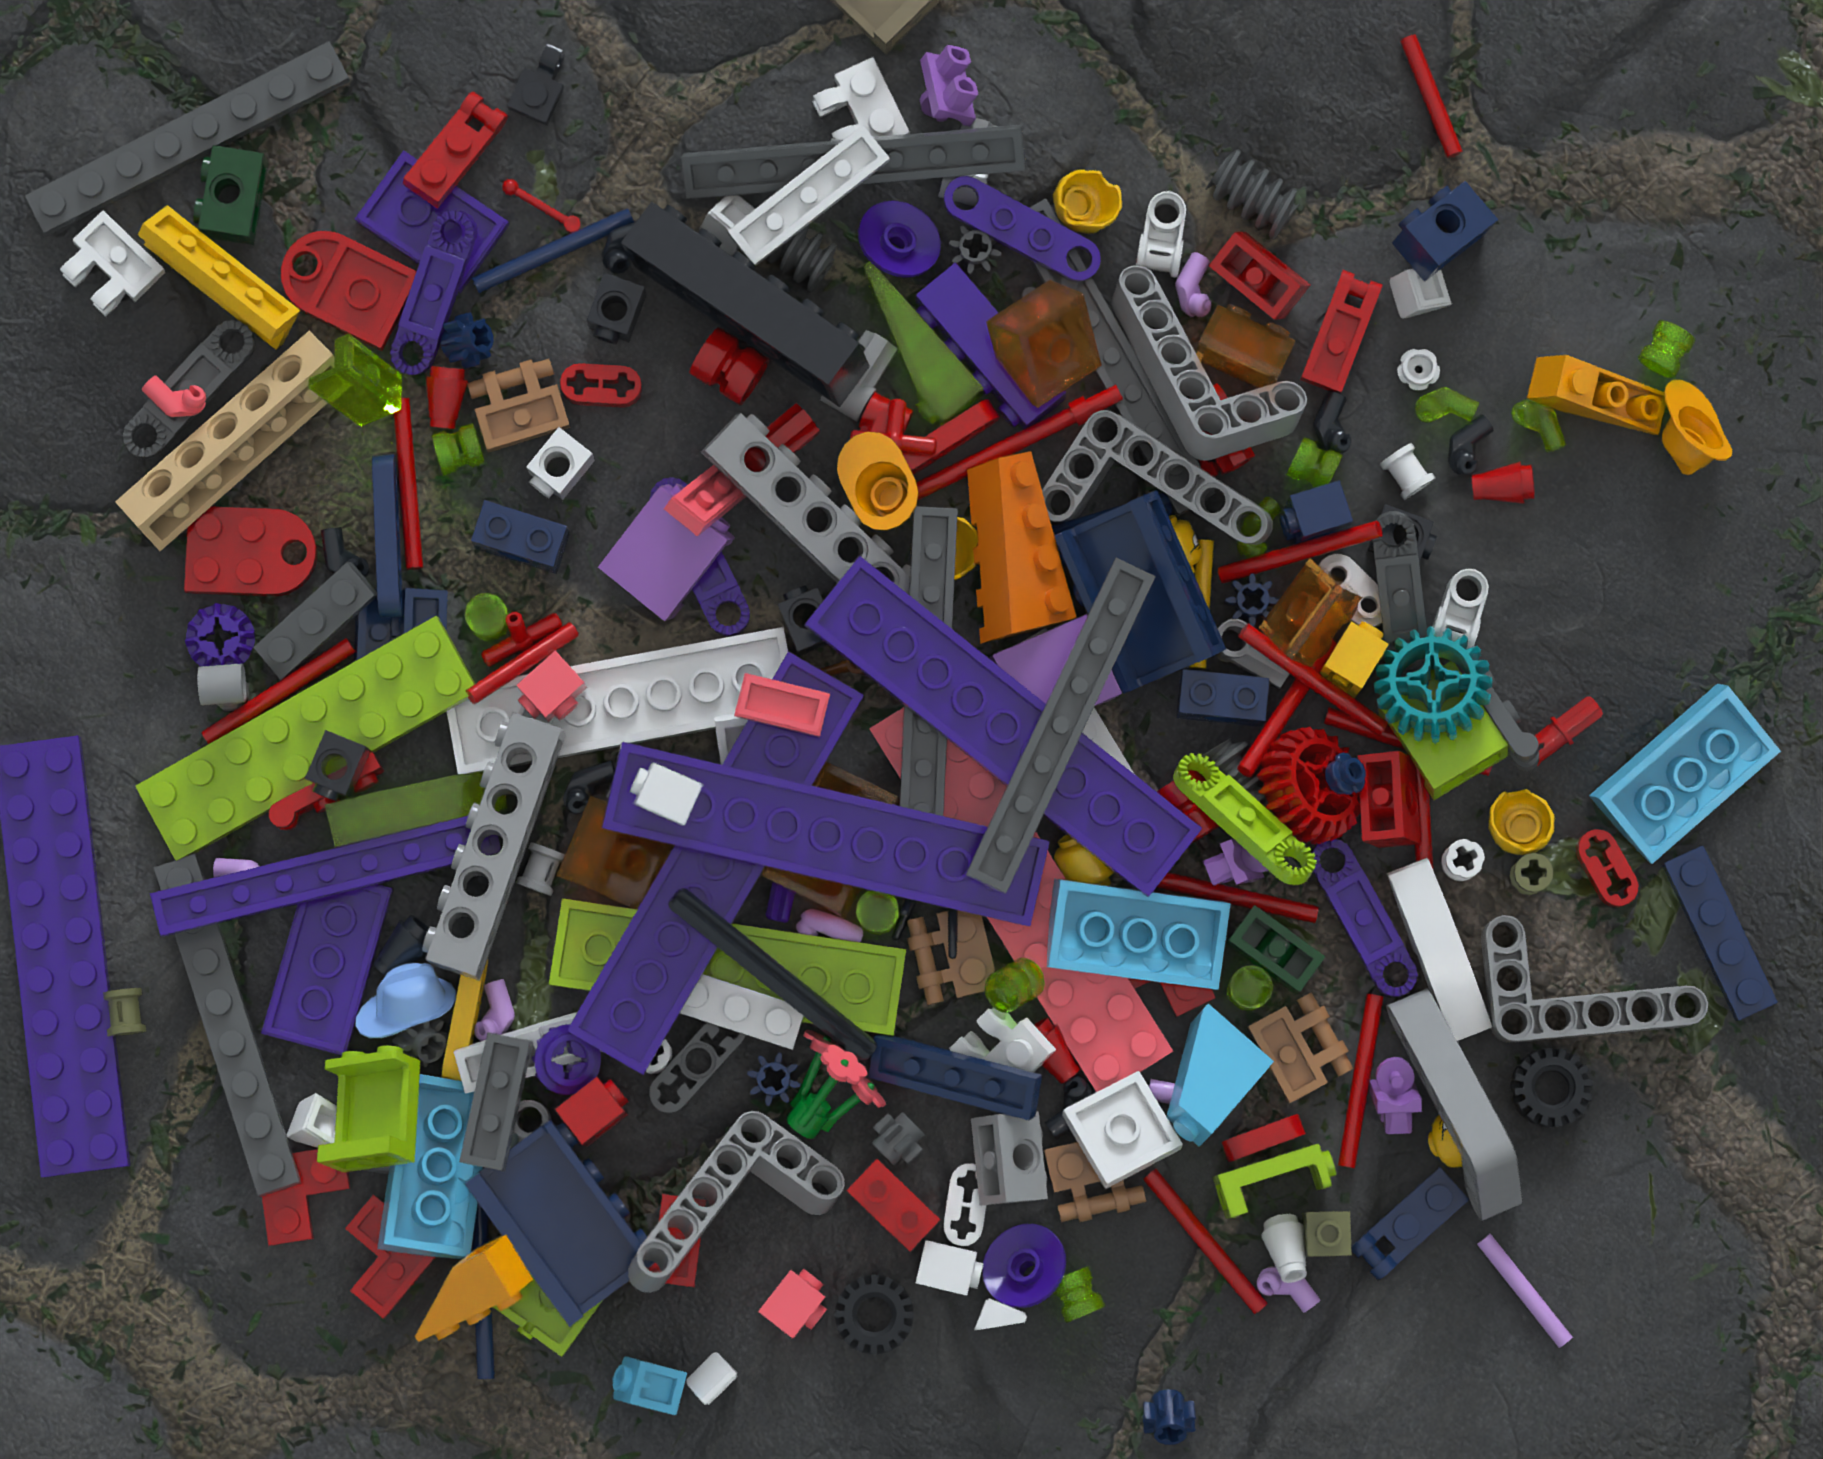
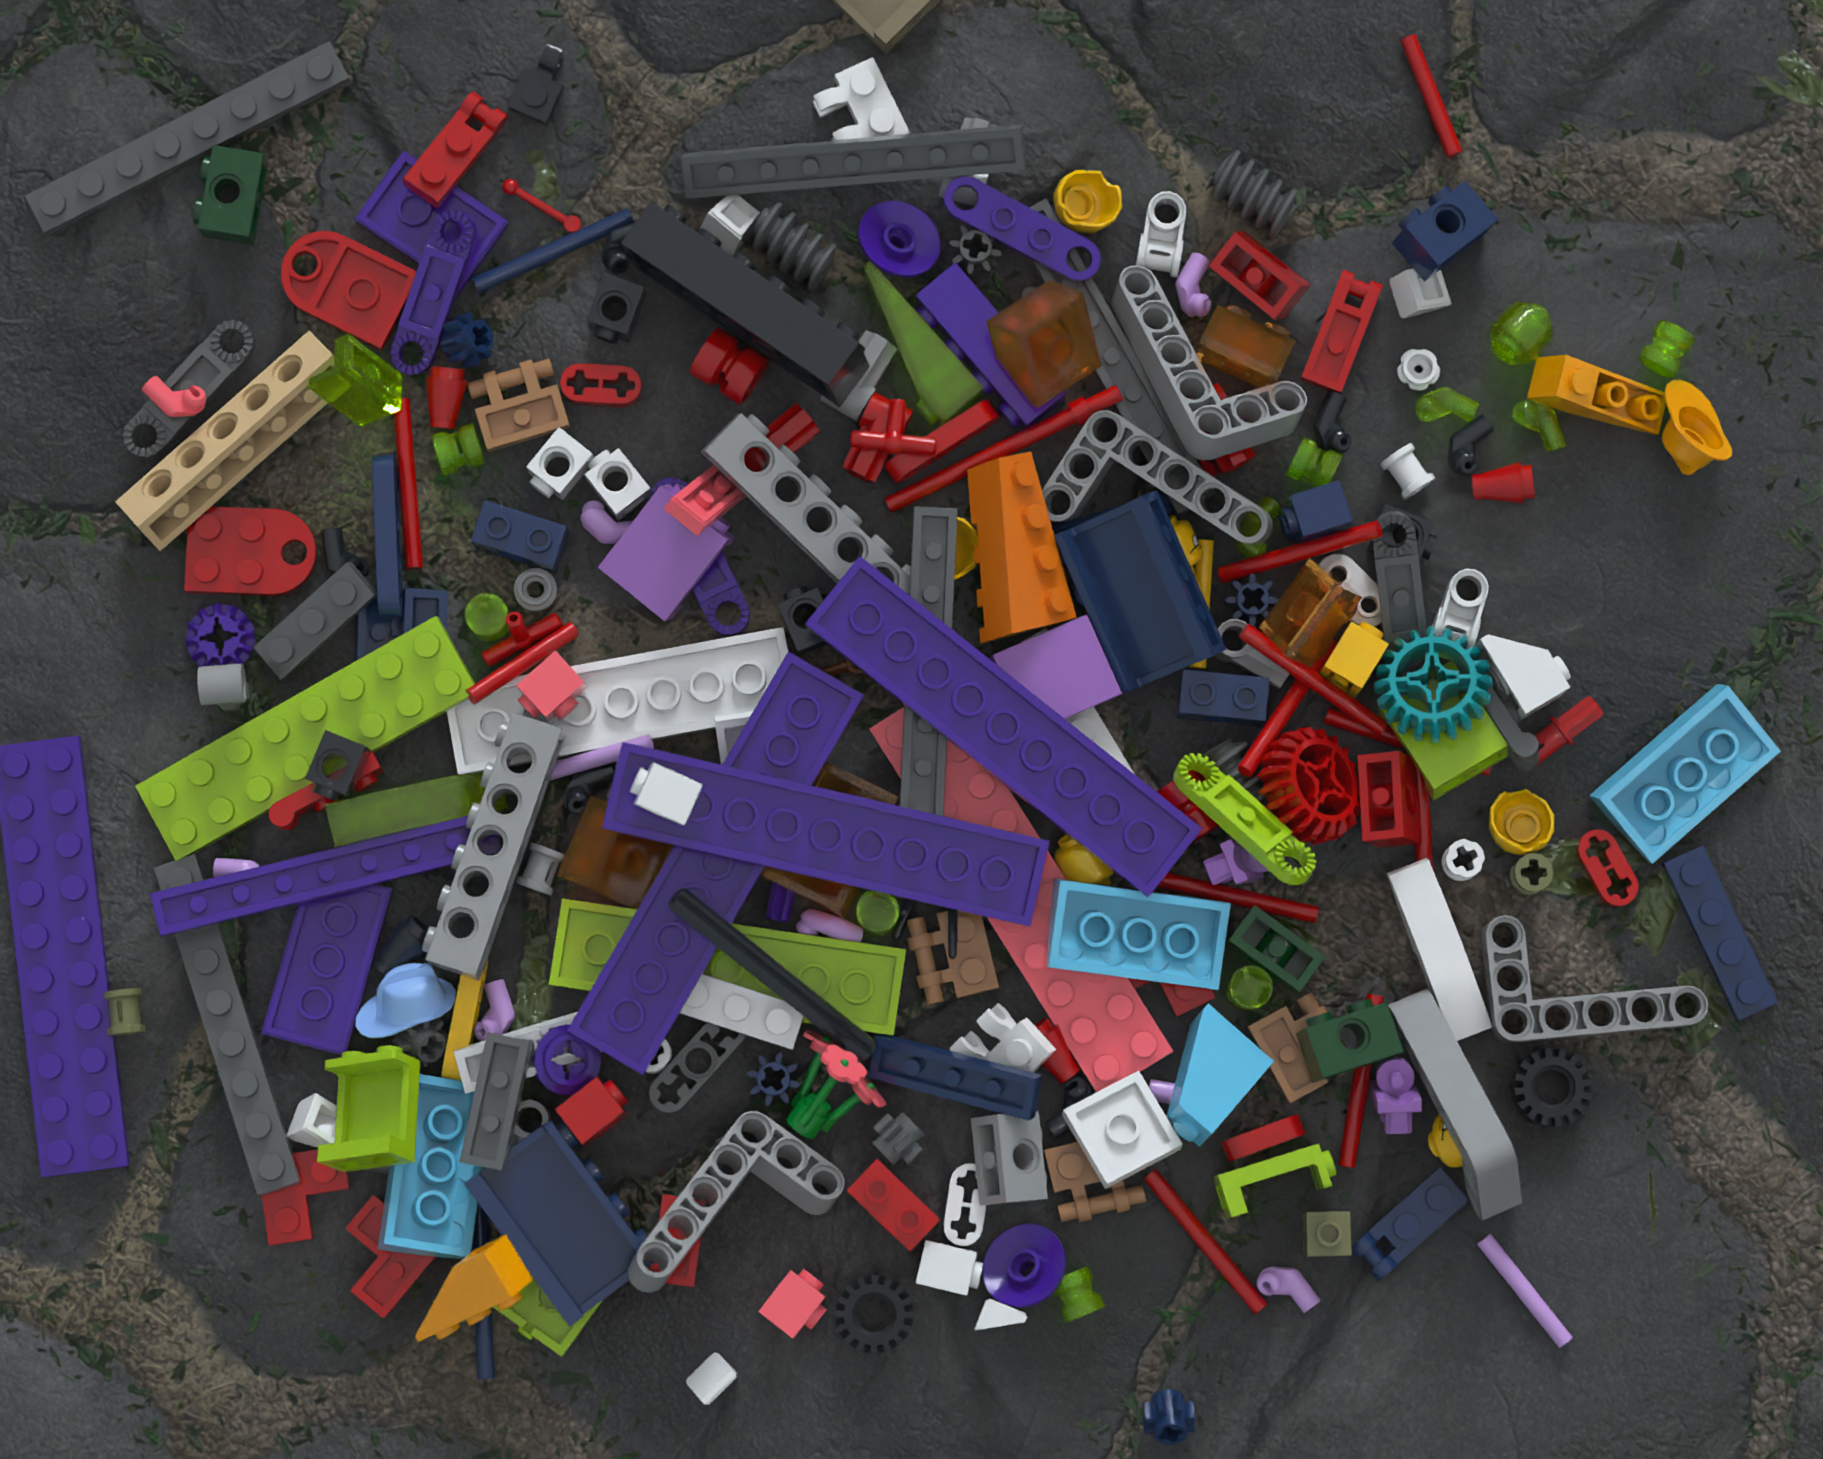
white plate [60,210,165,317] -> none
yellow fence [138,205,300,350] -> none
red bar [201,638,356,744] -> none
medium azure bracket [613,1356,687,1415] -> none
white plate [727,125,890,265] -> none
coral tile [734,673,830,737] -> none
light orange piece [837,432,918,530] -> none
medium lavender hips [920,45,978,127] -> none
dark grey plate [965,558,1156,894] -> none
clear neon green wheel [984,958,1045,1013] -> none
white cone [1262,1214,1307,1283] -> none
dark purple plate [1312,839,1418,997] -> none
dark blue plate [1325,753,1366,795] -> none
none -> light grey plate [514,568,557,612]
none -> lavender bar [527,734,654,781]
none -> lavender arm [580,500,633,544]
none -> white brick [585,448,651,521]
none -> dark green brick [1296,999,1404,1083]
none -> white slope [1474,635,1571,720]
none -> clear neon green head [1489,301,1553,365]

